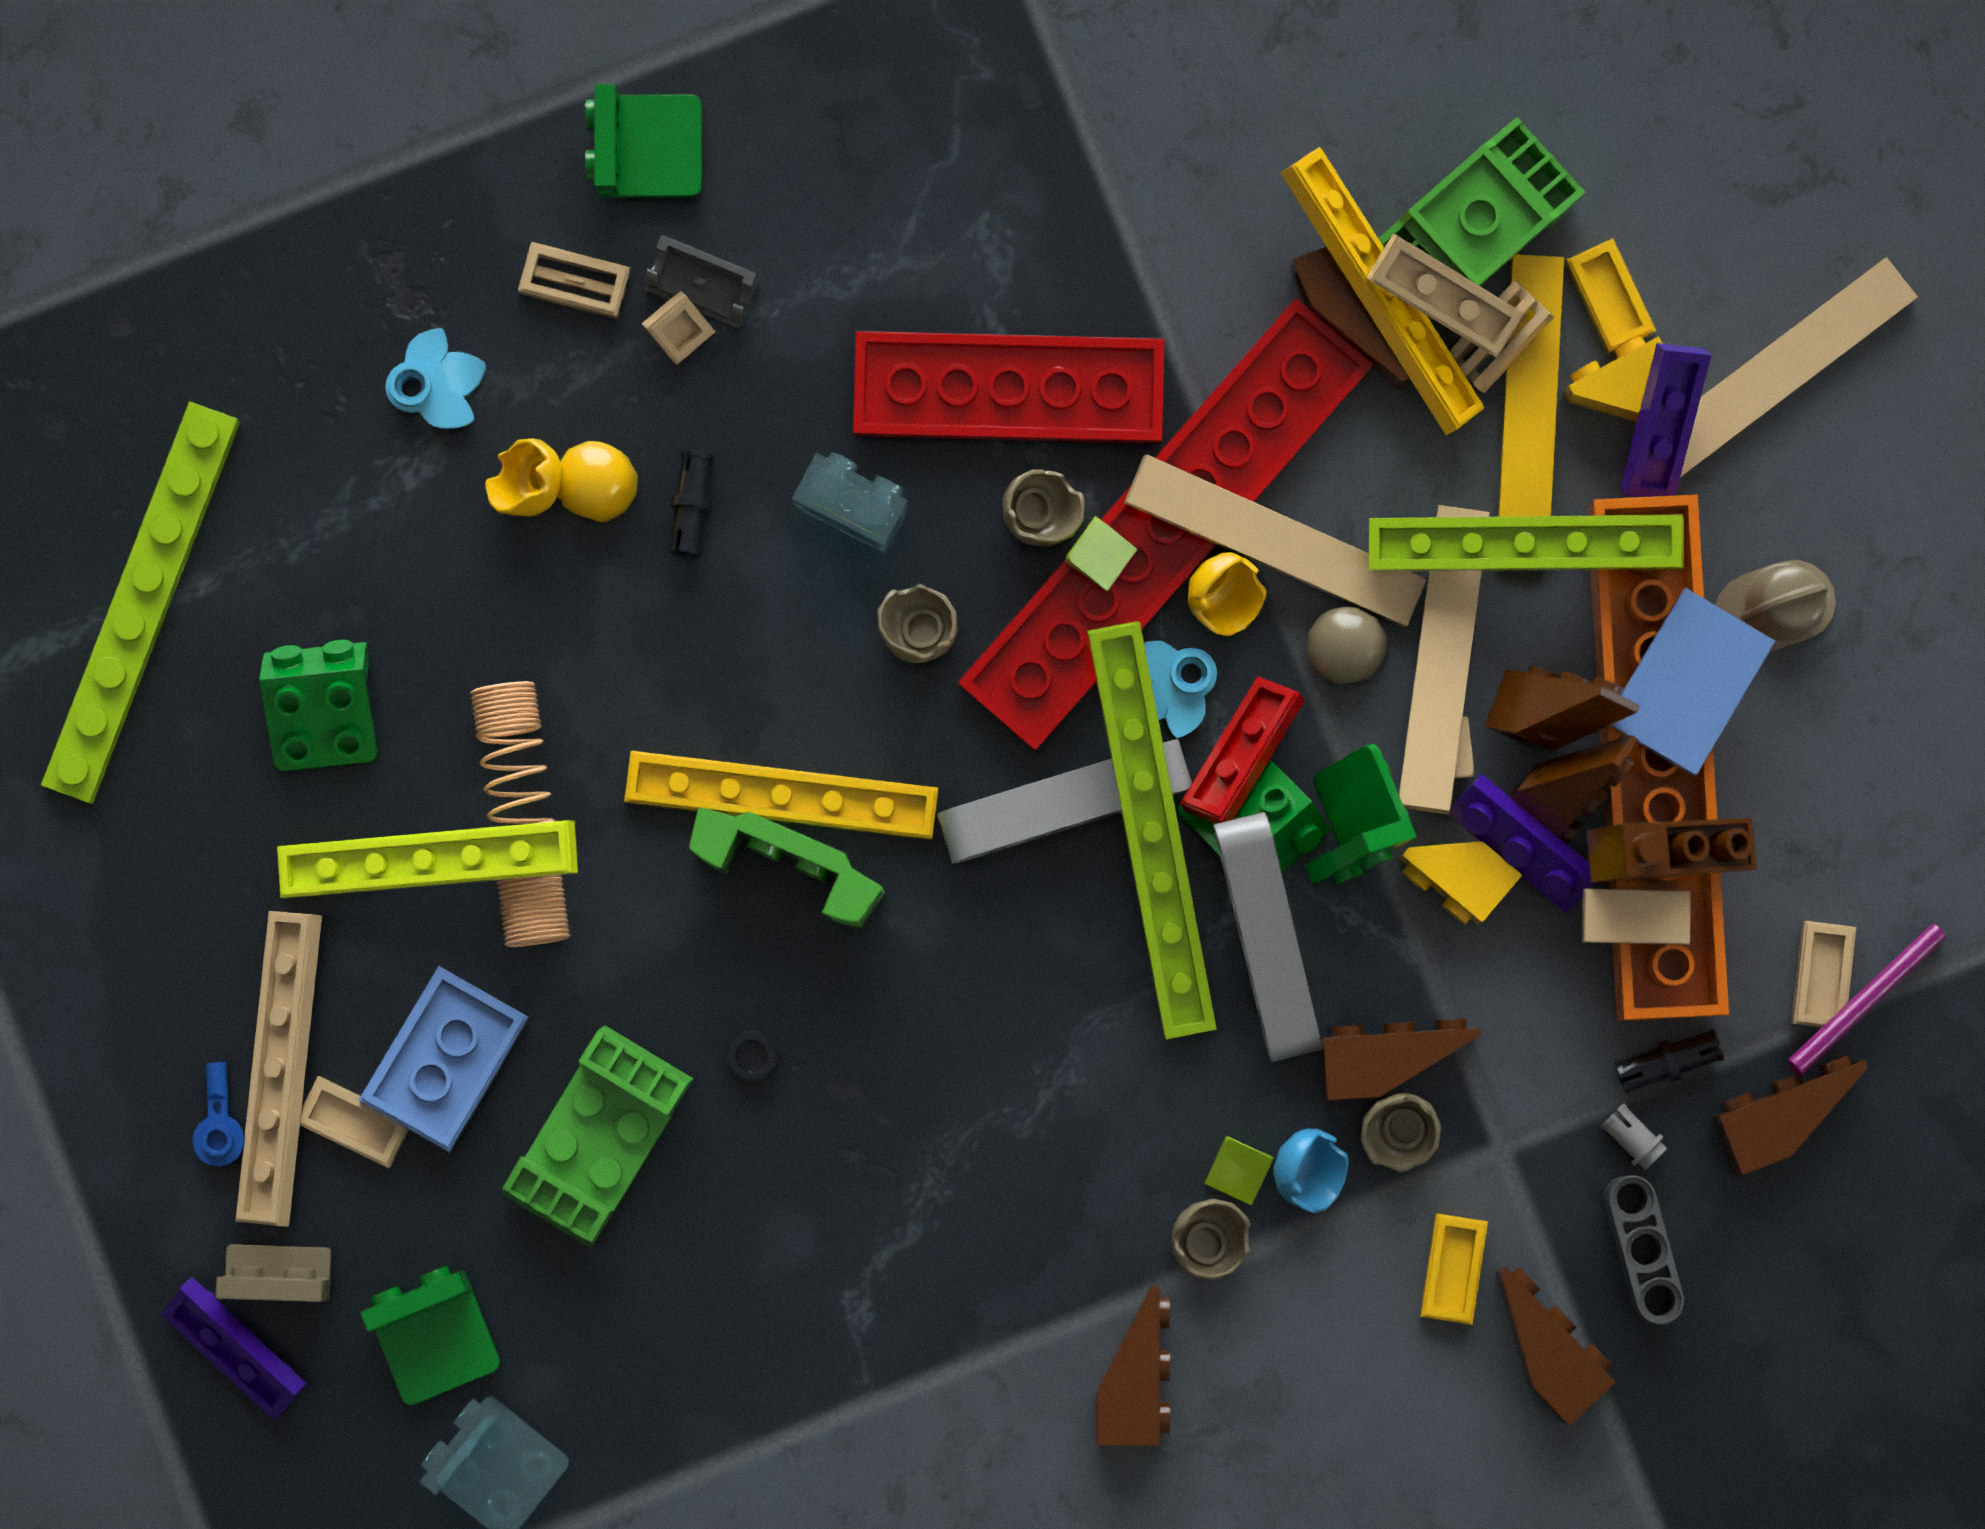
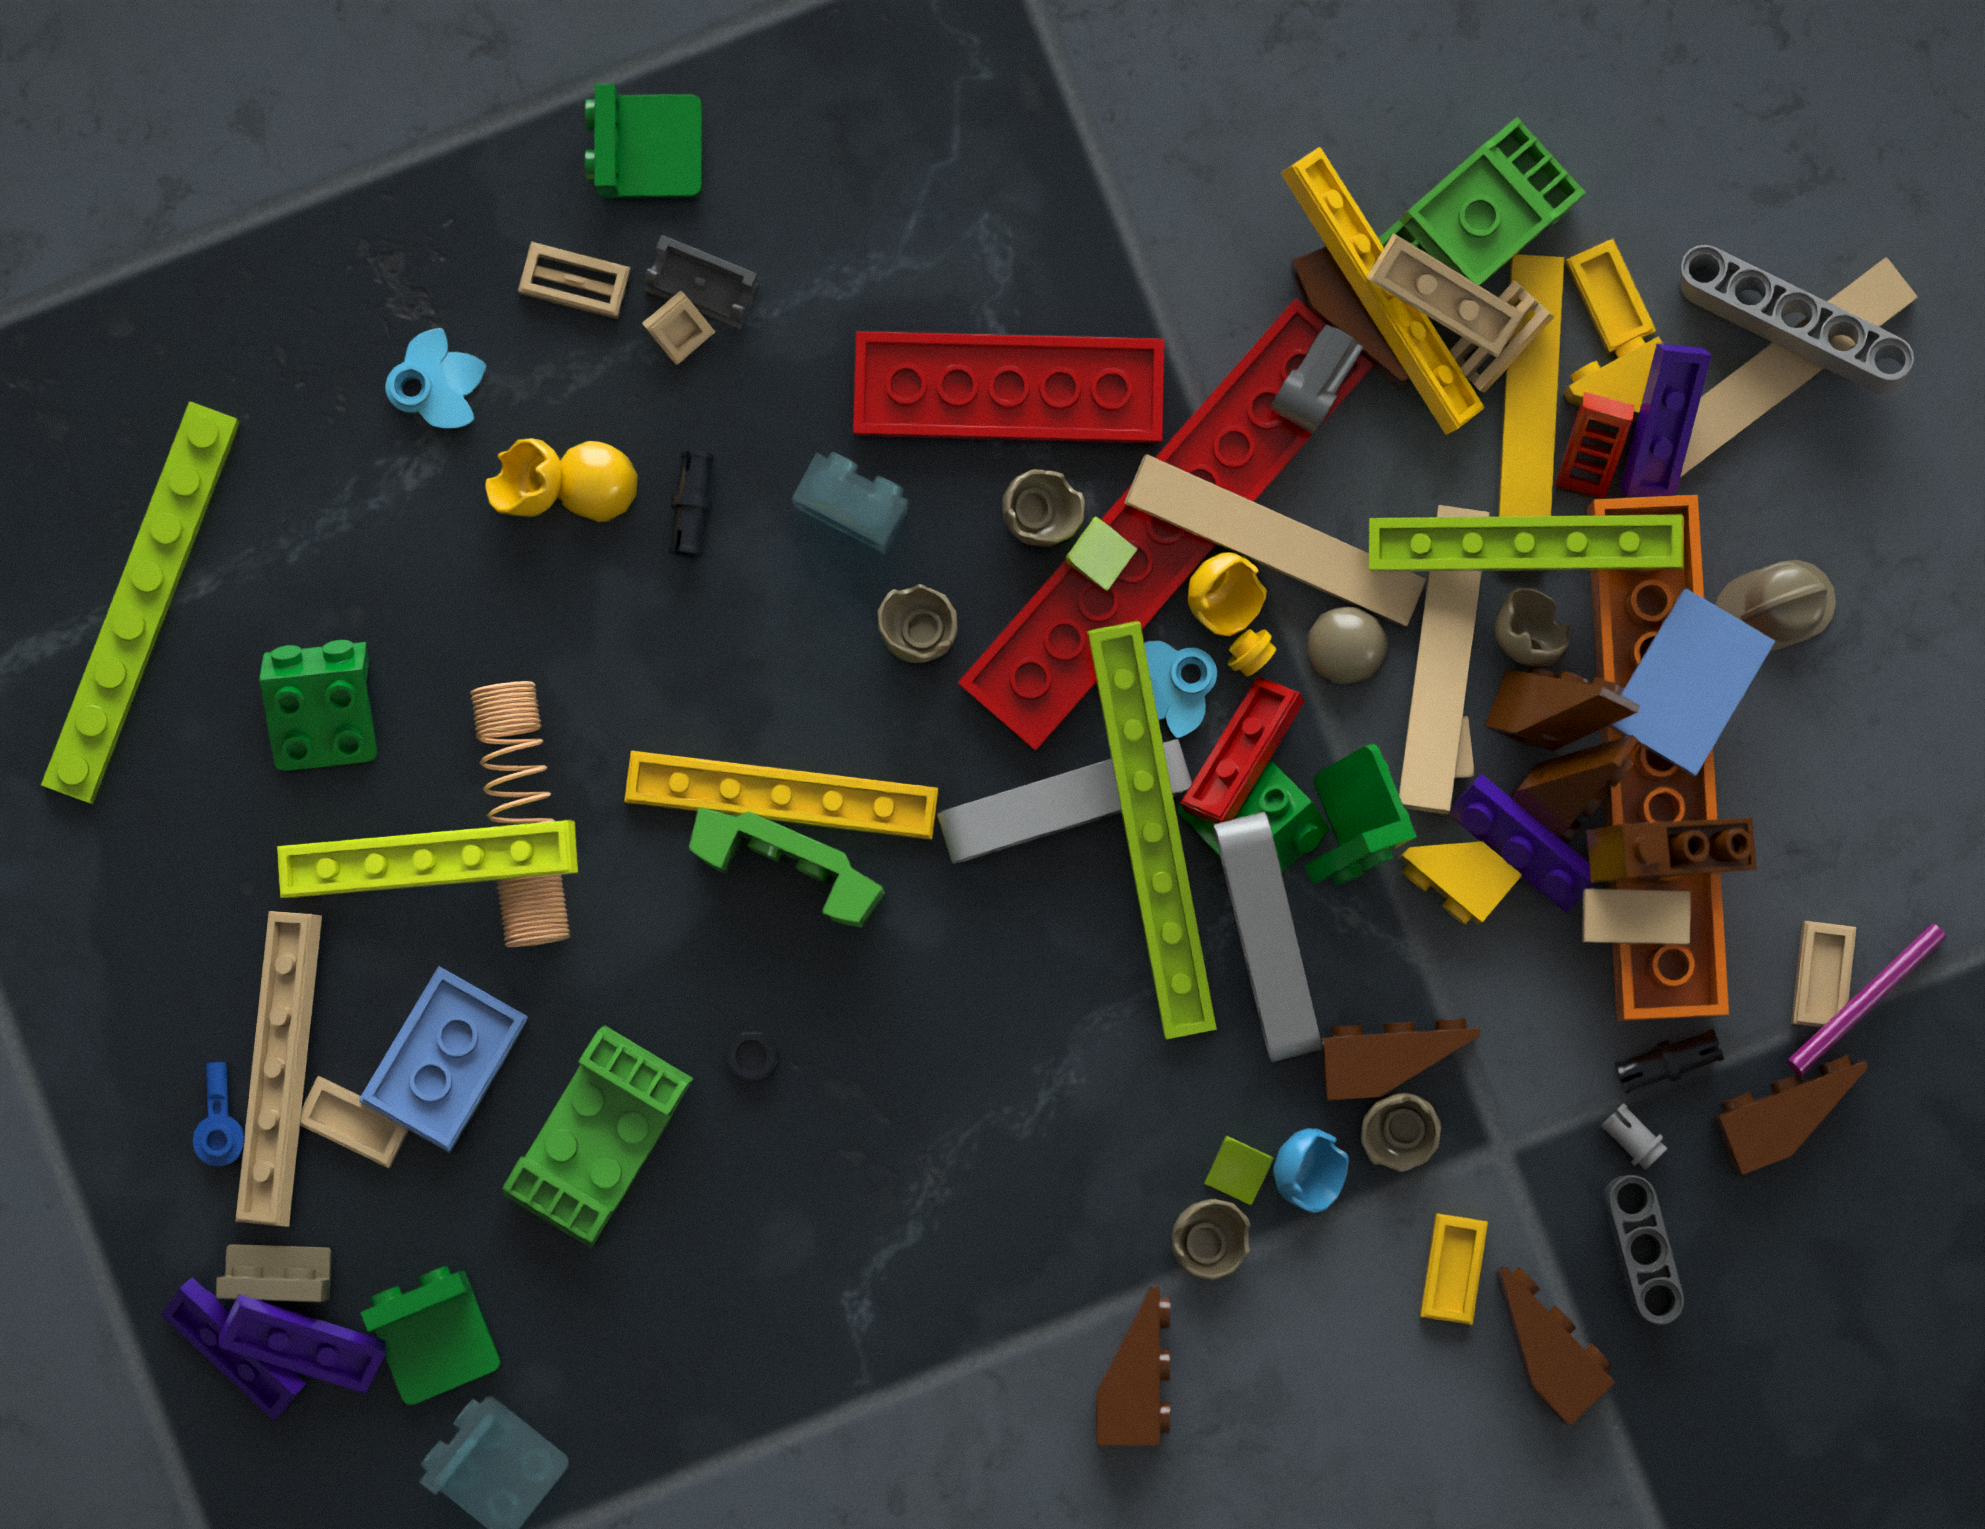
none -> dark purple plate [219,1294,386,1394]
none -> yellow plate [1228,629,1276,677]
none -> dark grey piece [1270,324,1364,435]
none -> dark tan hair [1493,588,1570,667]
none -> red slope [1555,391,1634,499]
none -> light grey beam [1680,245,1914,396]

